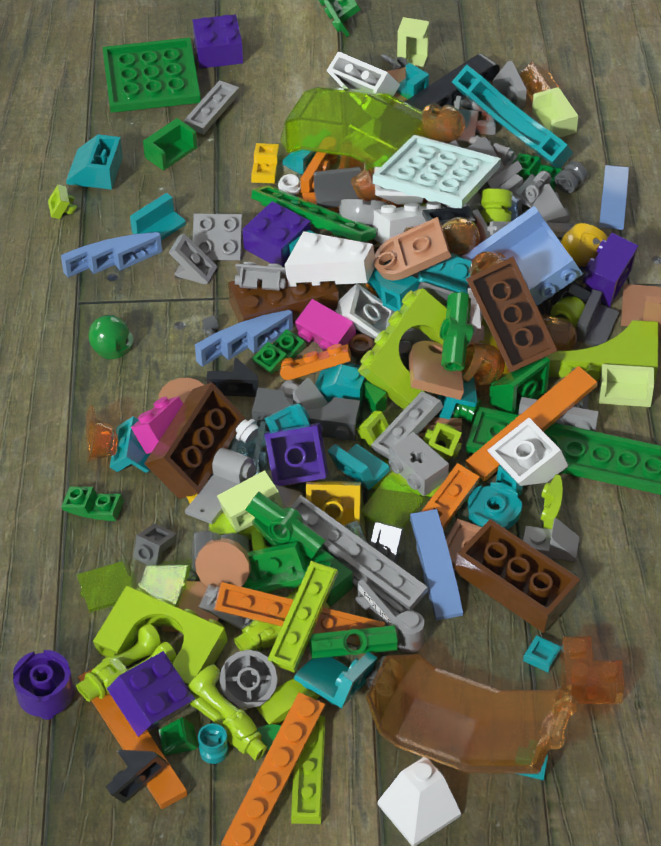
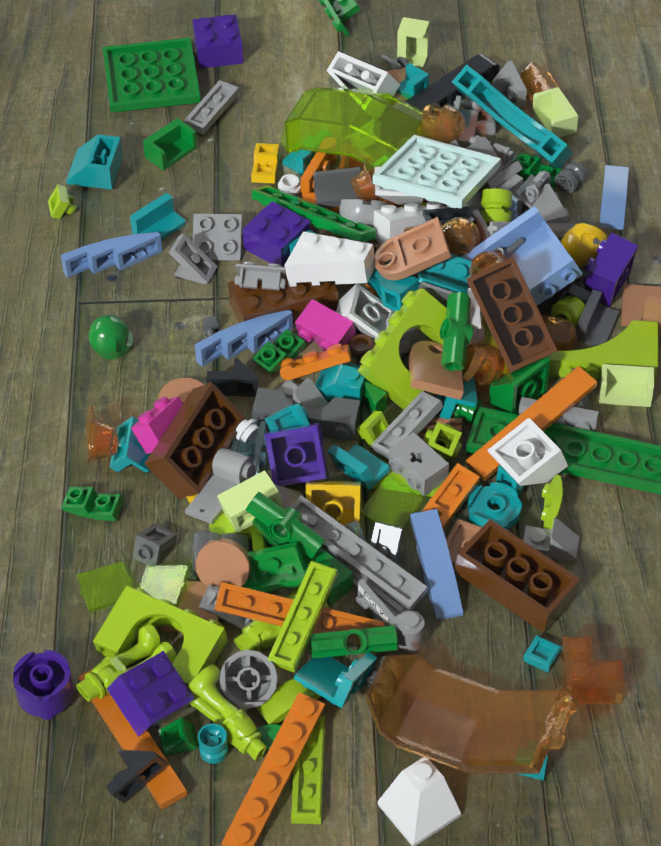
none -> dark grey hand [491,238,525,263]

